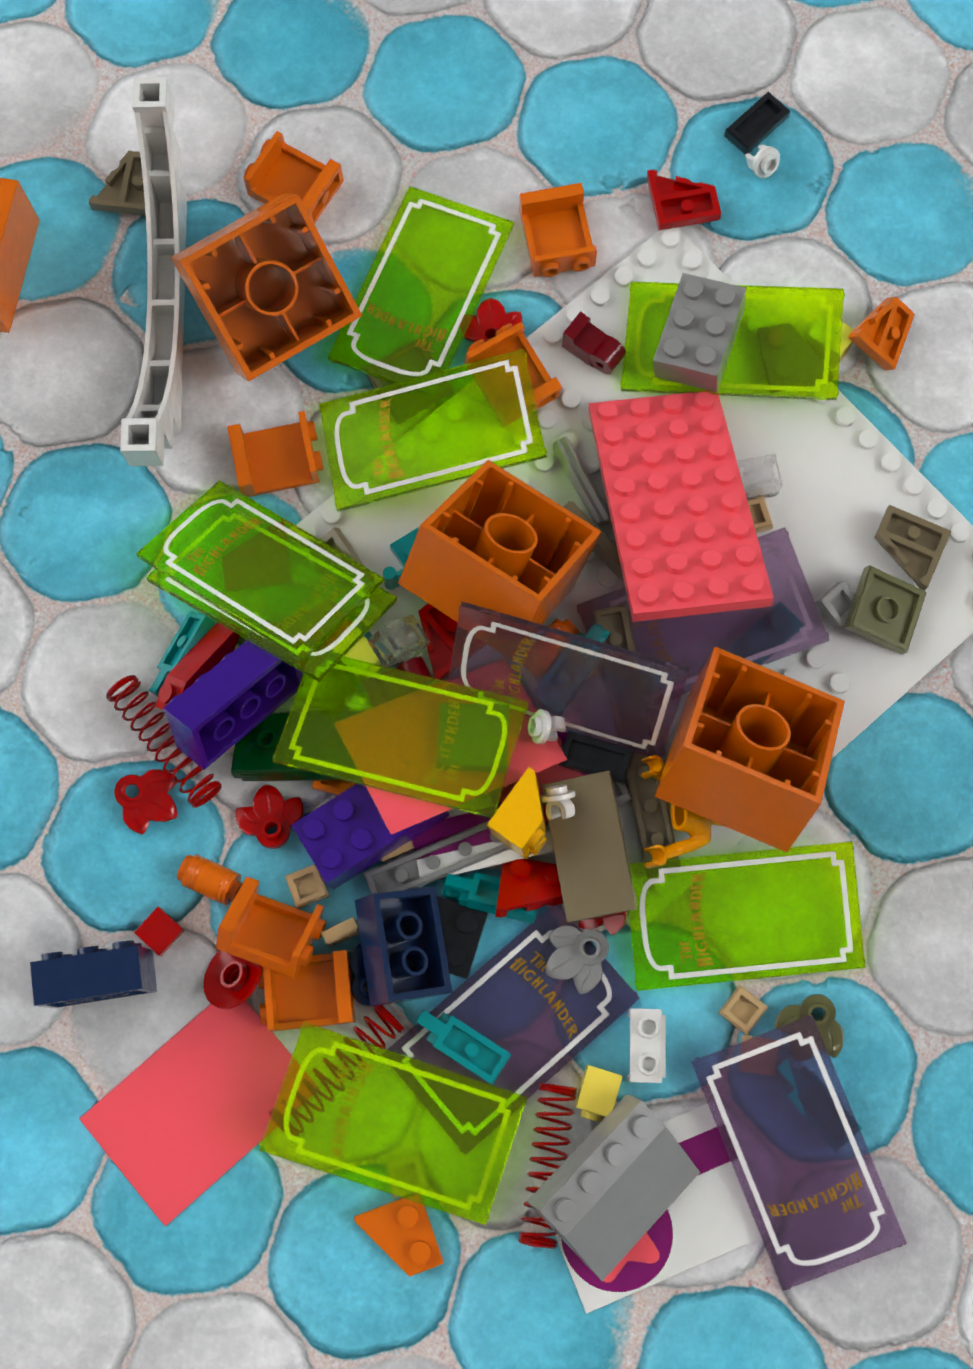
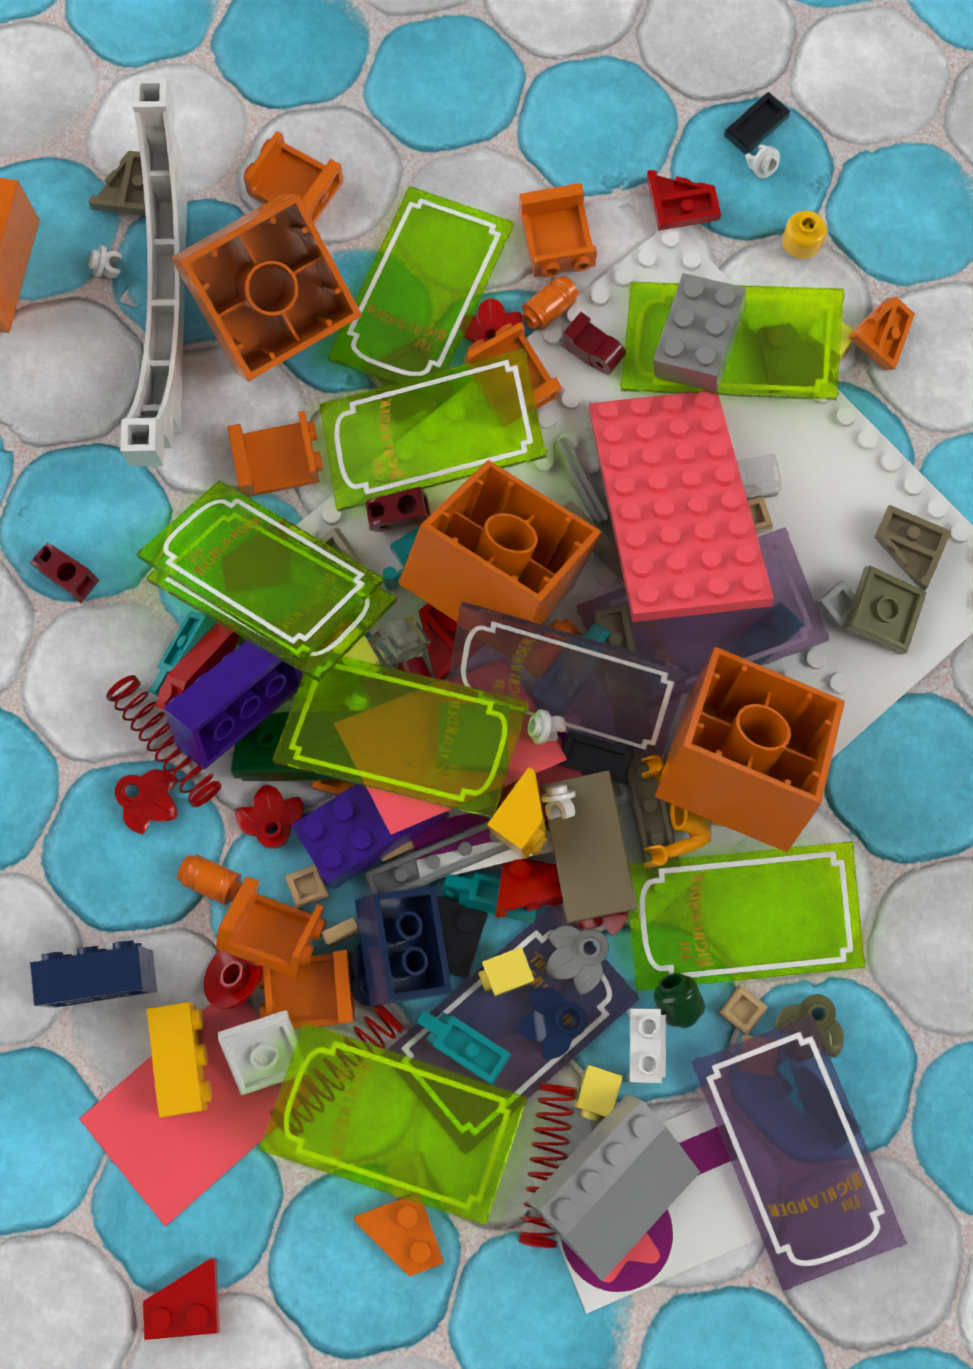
red tile [134,907,185,957] -> none
none -> dark red leg [30,542,100,603]
none -> white plate [89,245,122,279]
none -> red wing [143,1257,220,1340]
none -> yellow brick [146,1002,212,1118]
none -> white tile [218,1010,309,1096]
none -> dark red leg [365,486,431,532]
none -> light yellow brick [478,947,534,997]
none -> dark blue plate [517,987,587,1059]
none -> orange head [522,276,579,331]
none -> dark green head [654,973,705,1028]
none -> yellow head [782,210,827,259]

